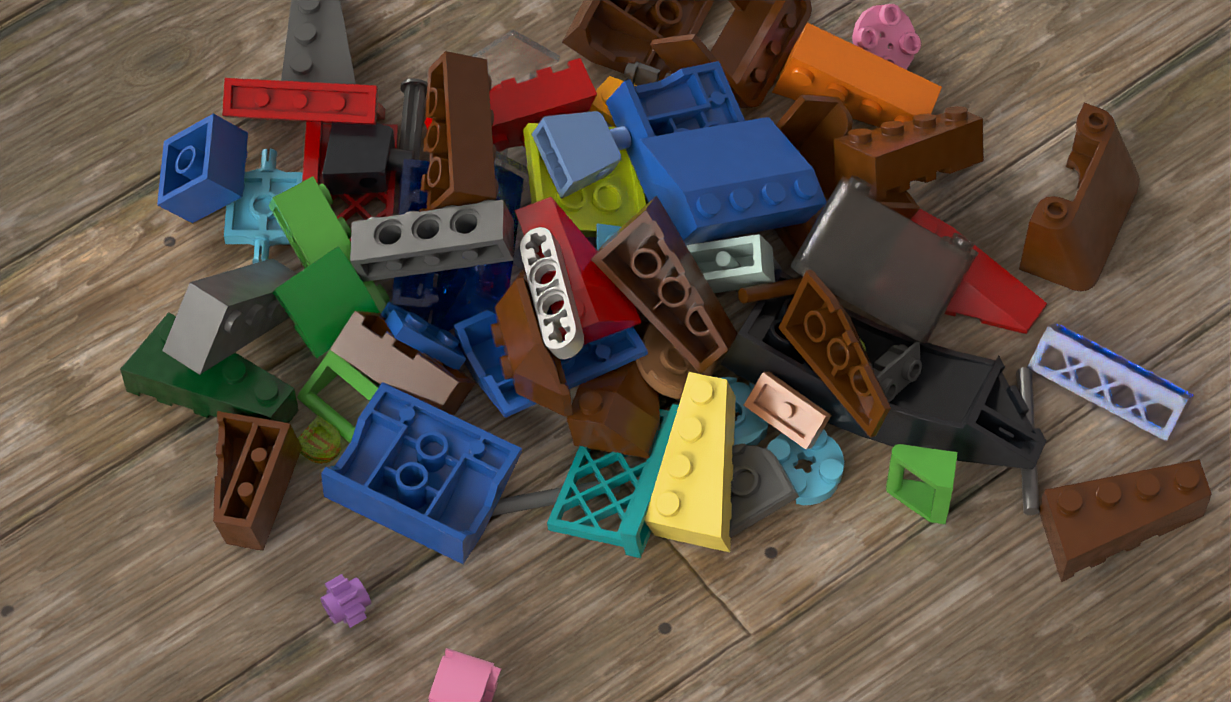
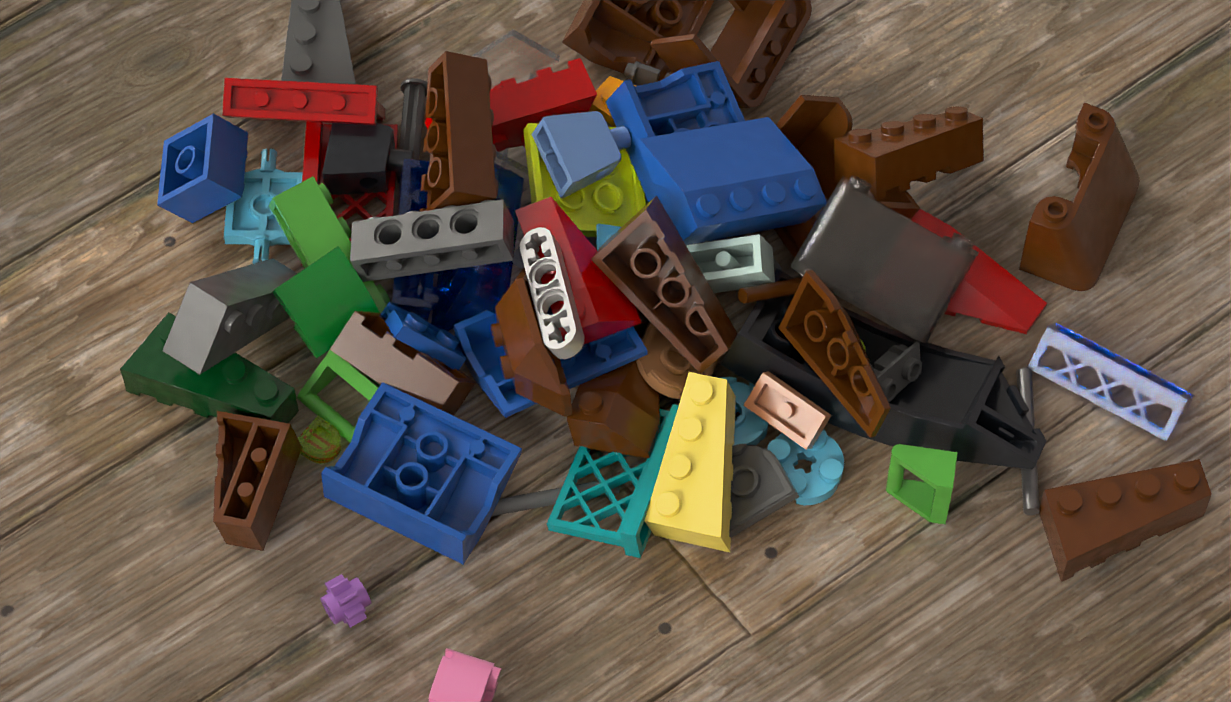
orange wedge [772,22,942,128] -> none
bright pink plate [852,4,921,70] -> none

